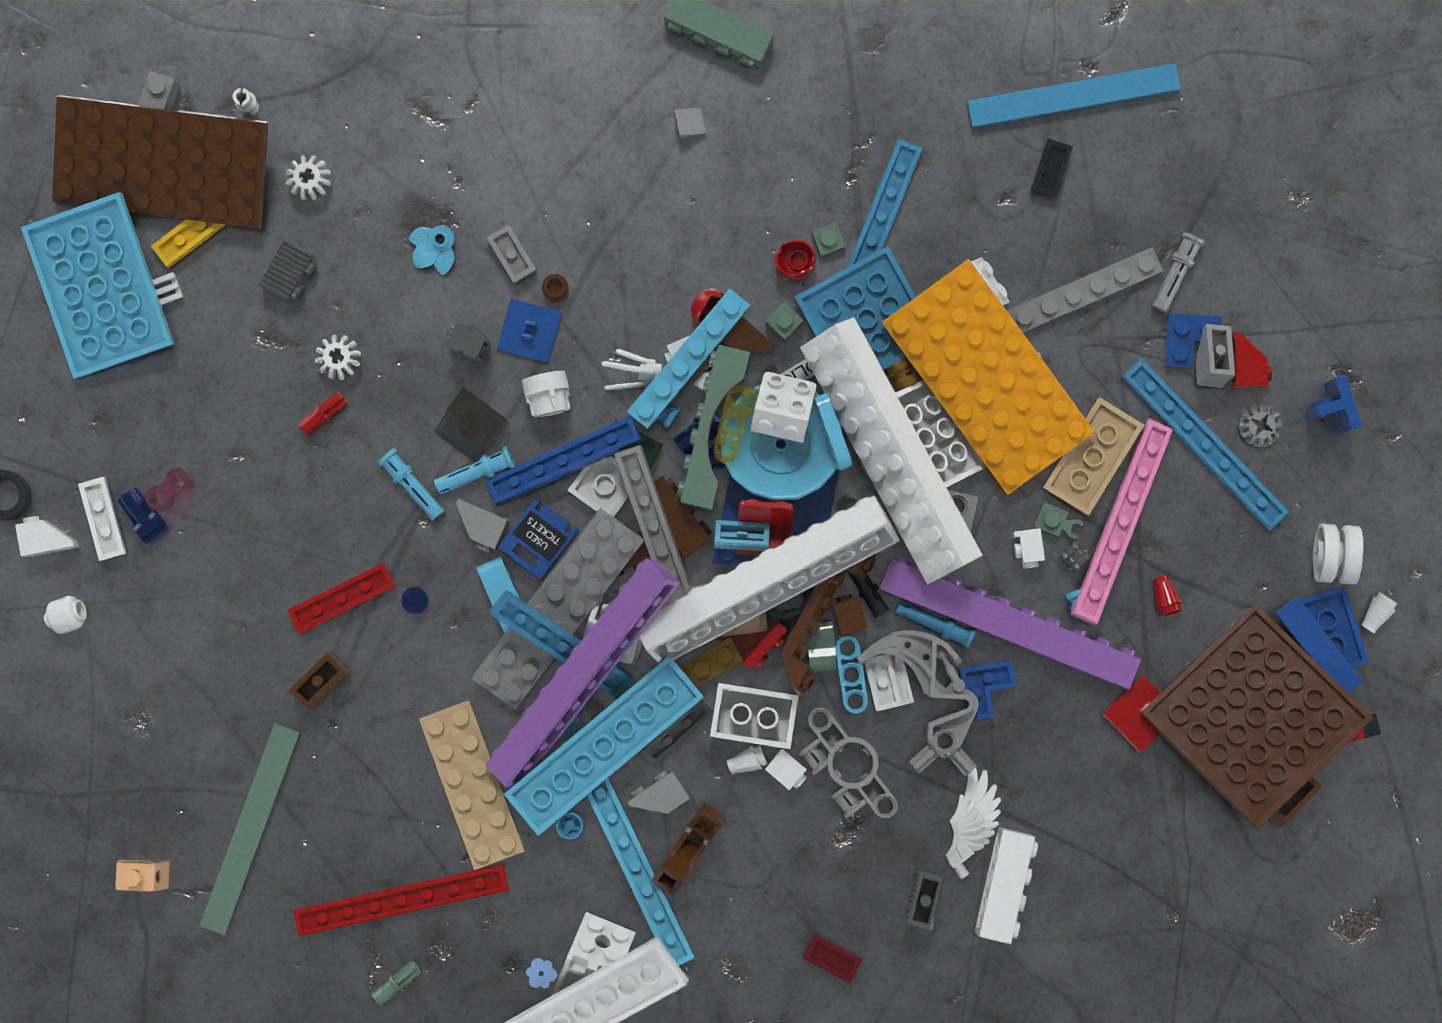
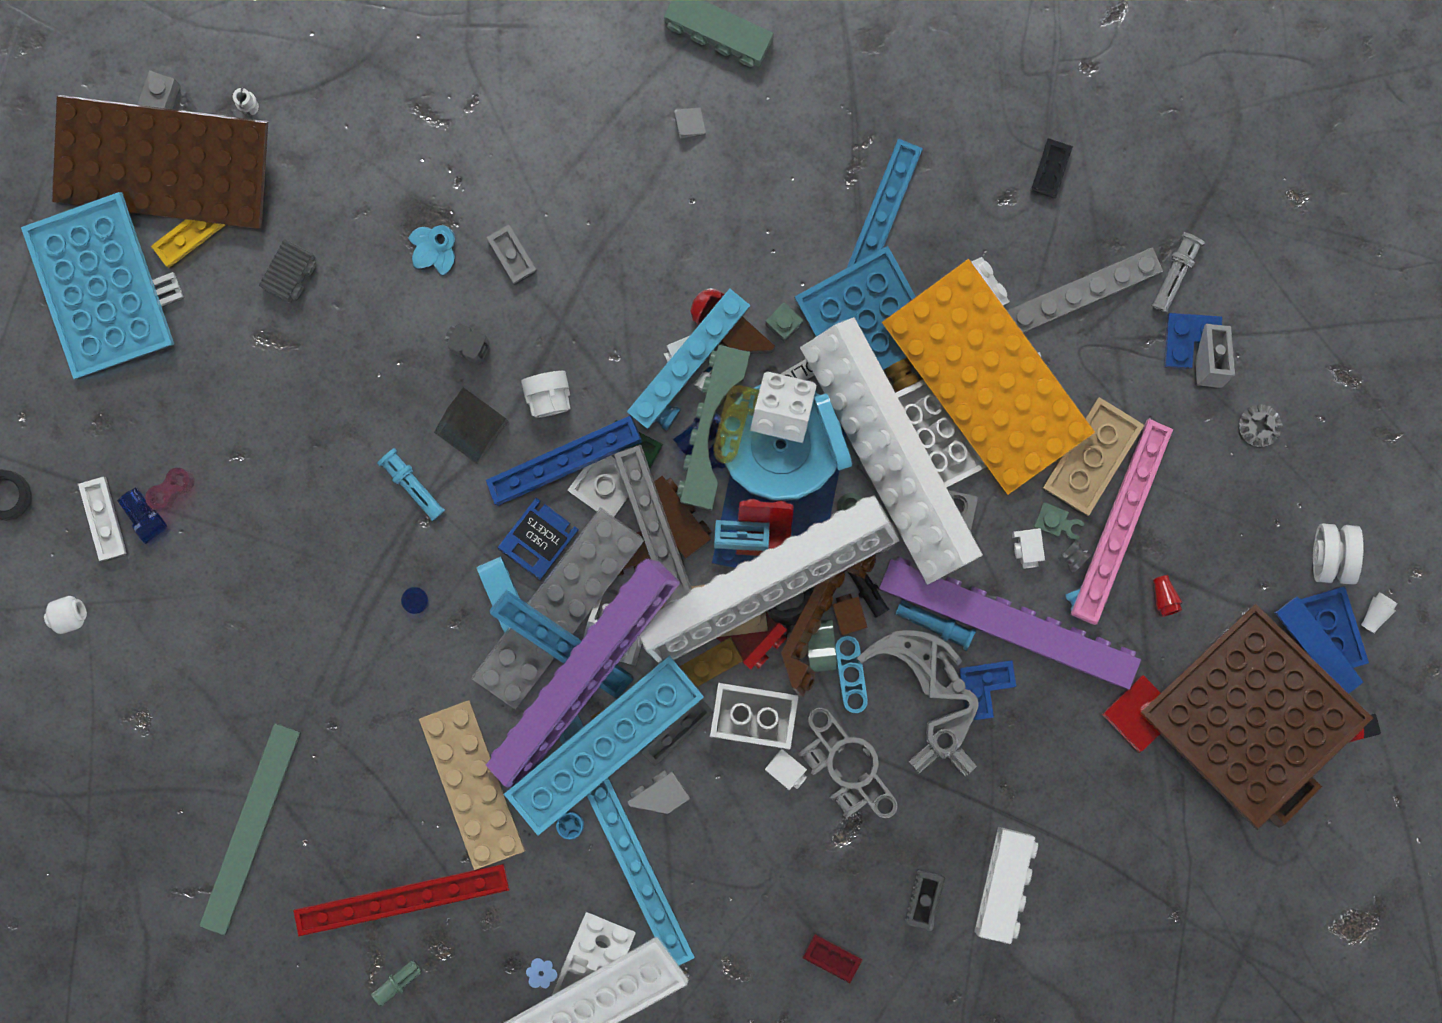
white slope [15,516,80,557] -> none
light nougat torso [116,860,170,891] -> none
white gear [286,155,331,200] -> none
red plate [287,563,396,634] -> none
reddish brown brick [289,652,350,710] -> none
red axle [297,392,347,436] -> none
white gear [315,335,361,380] -> none
medium azure pin [434,446,516,495] -> none
light grey slope [456,499,509,553] -> none
blue piece [497,298,562,363] -> none
reddish brown plate [542,274,569,301] -> none
white plant [601,349,662,391] -> none
reddish brown arch [651,802,727,896] -> none
white cone [727,744,769,775] -> none
red hair [774,239,817,280] -> none
sand green plate [811,222,846,257] -> none
white plate [864,654,914,712] -> none
white animal [945,768,1001,879] -> none
dark azure tile [967,63,1181,128] -> none
dark azure tile [1122,358,1290,531] -> none
red slope [1231,332,1272,388] -> none
blue bracket [1305,375,1362,434] -> none

